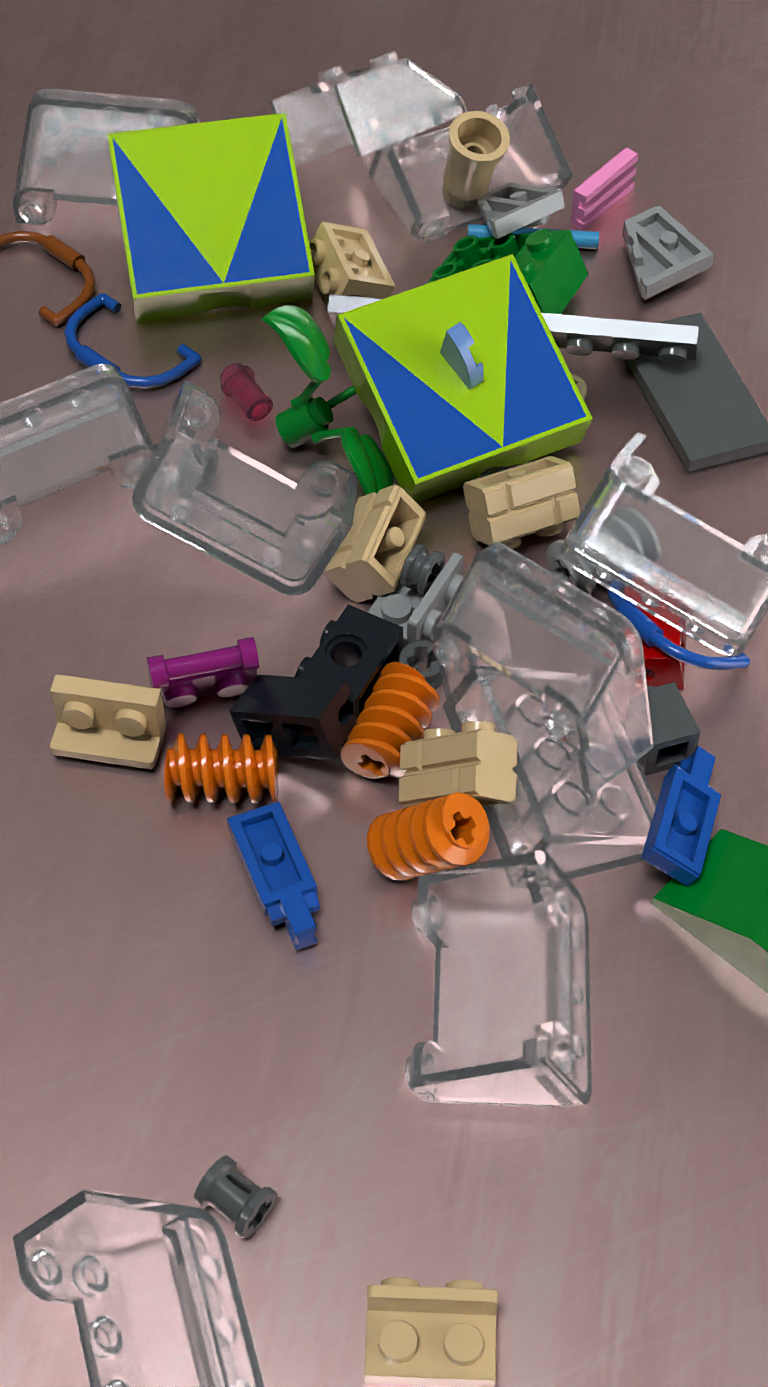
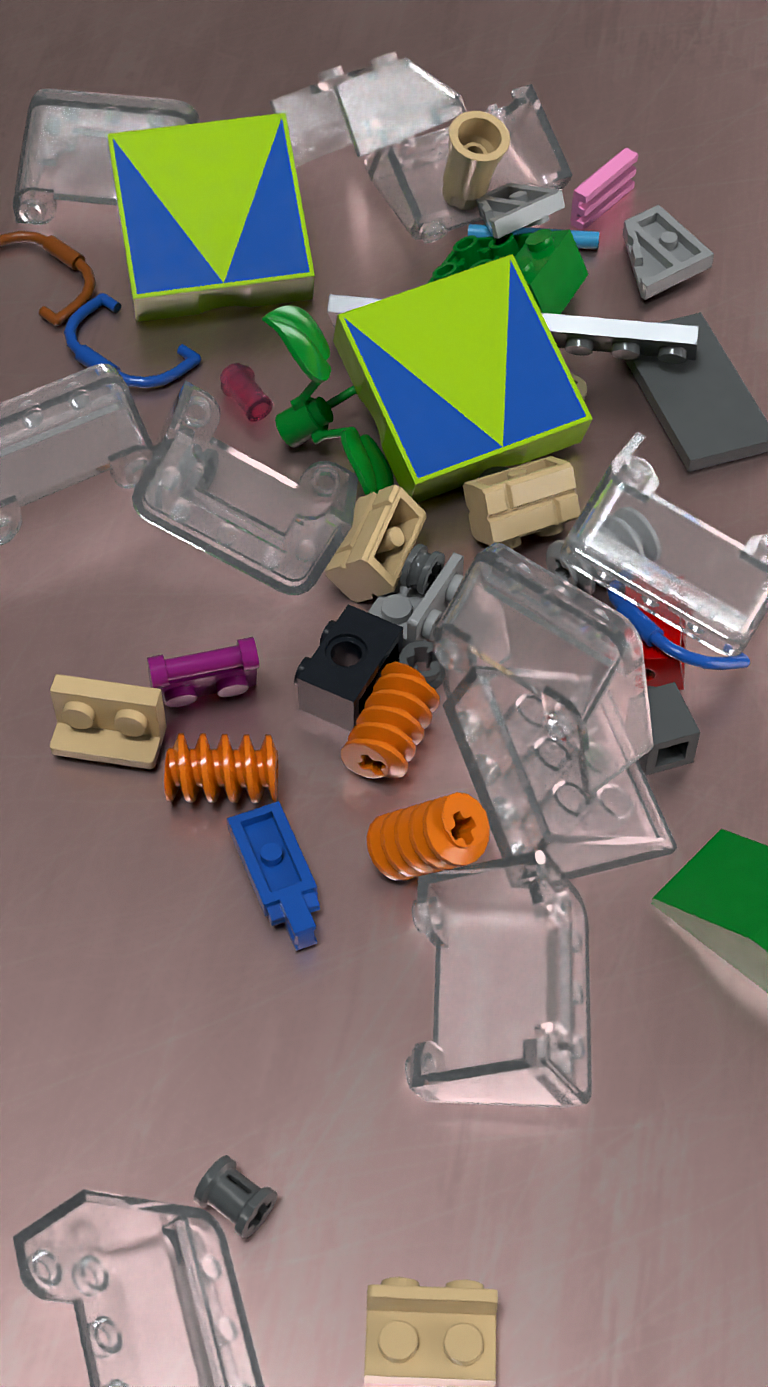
black hinge [229,675,356,760] -> none
tan bracket [309,221,395,306] -> none
tan brick [398,721,518,808] -> none
medium blue tile [440,322,484,390] -> none
blue hinge [641,746,721,886] -> none

